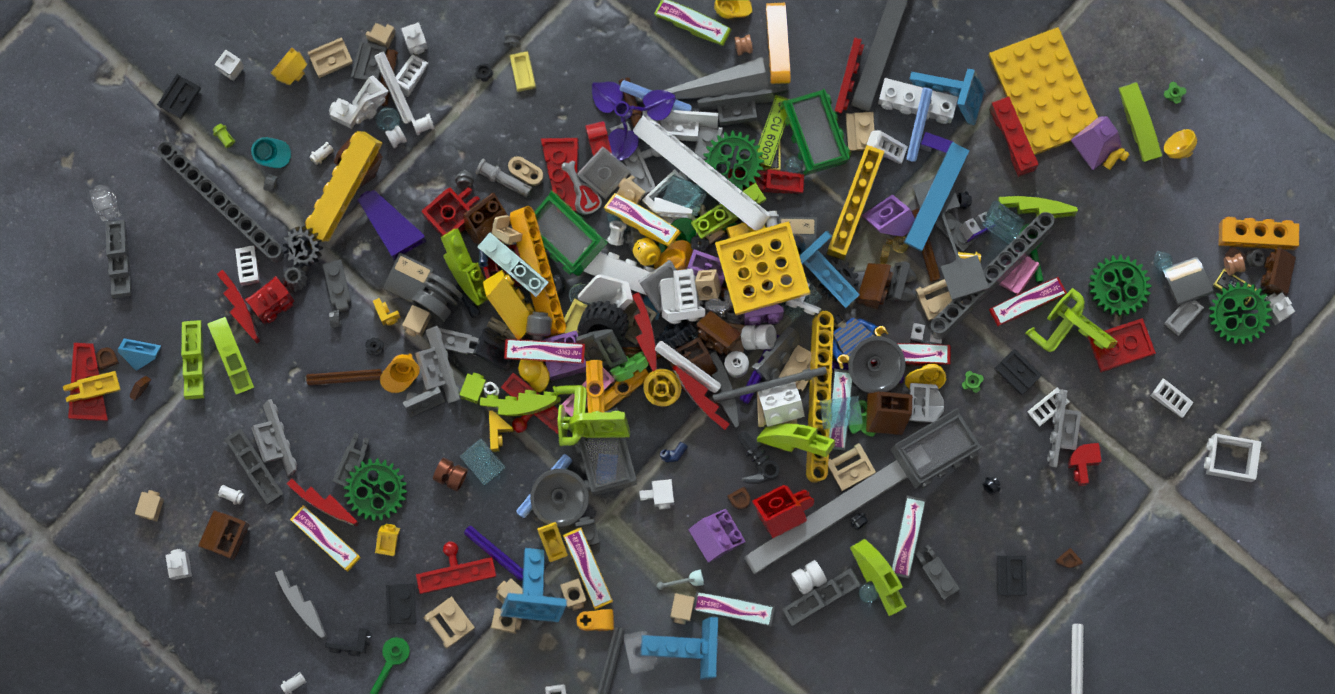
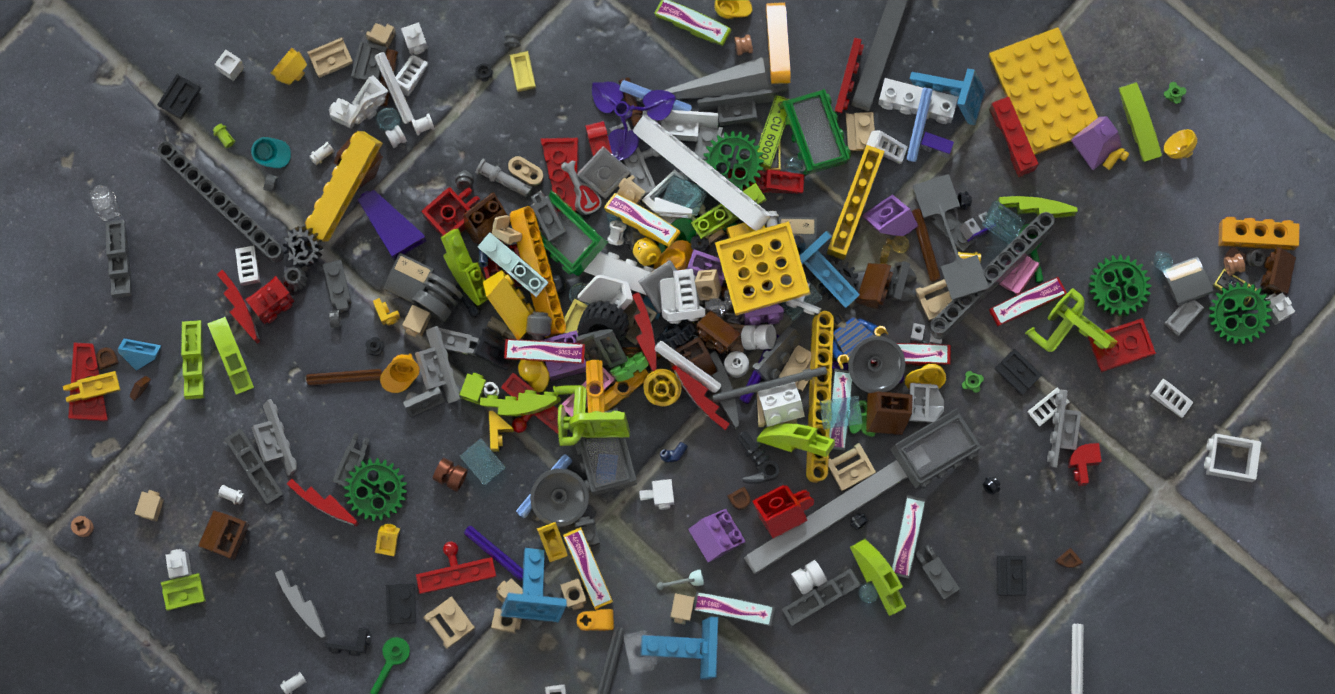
slope [290,505,361,572] -> none
dark azure tile [904,142,969,251] -> none
none -> nougat wheel [71,516,94,537]
none -> lime plate [161,573,206,611]
none -> dark grey hinge [531,191,568,243]

